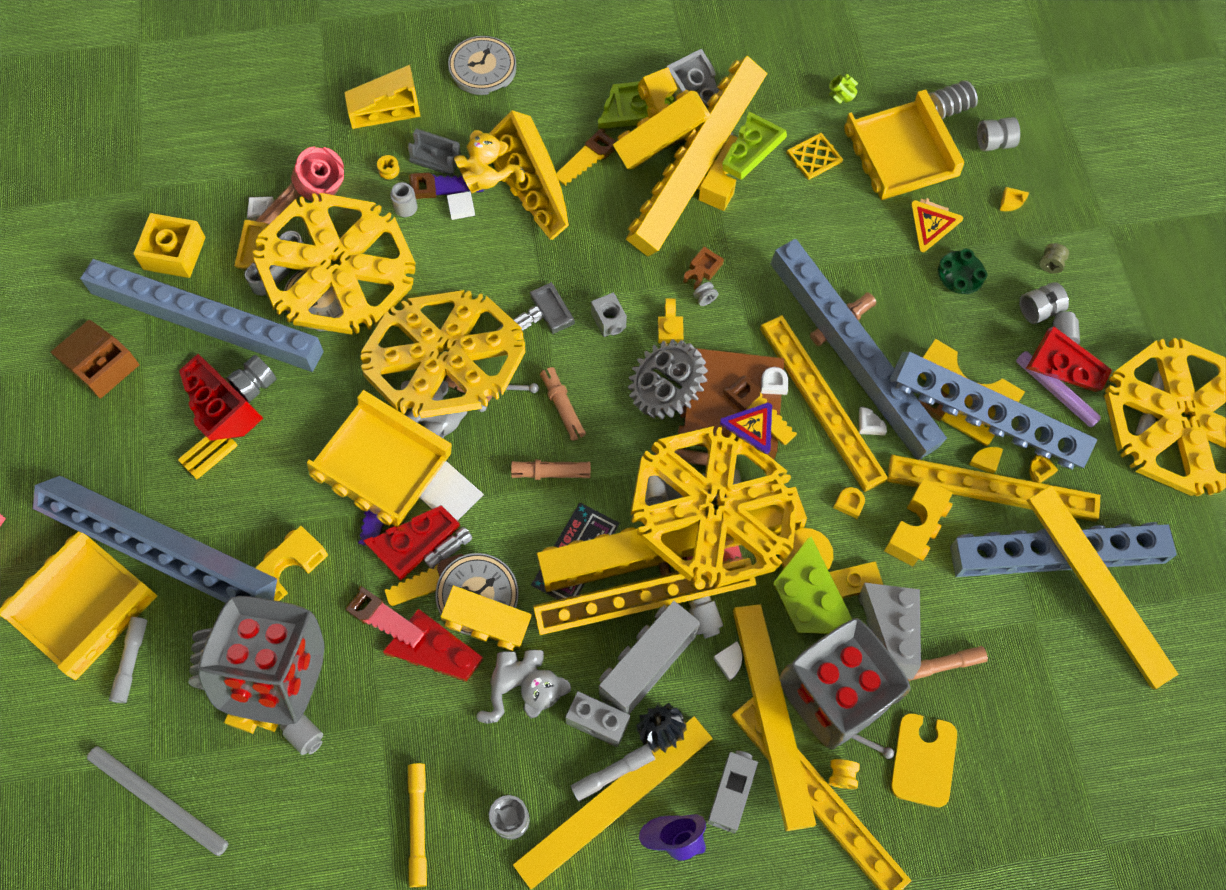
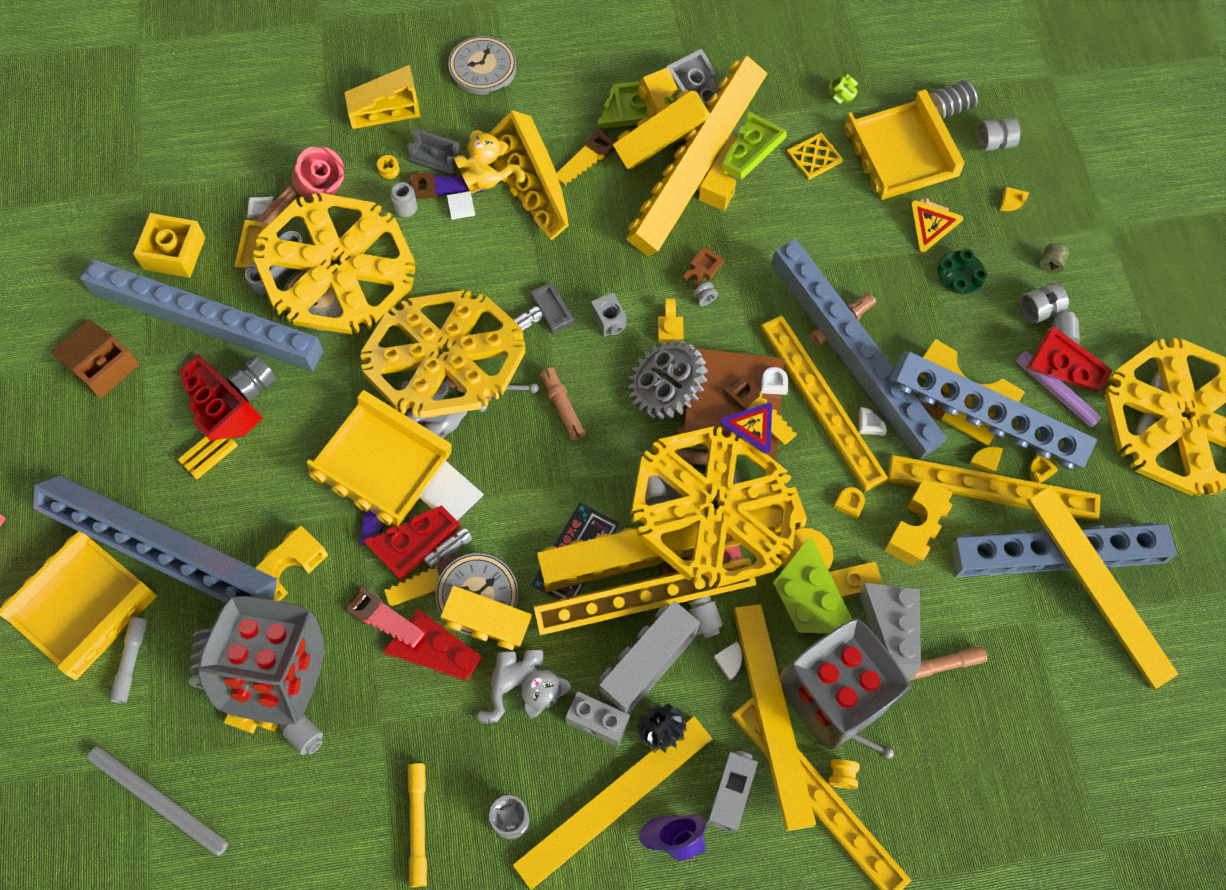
nougat pin [511,459,591,480] -> none
light grey piece [571,744,655,801] -> none
yellow piece [891,714,957,808] -> none

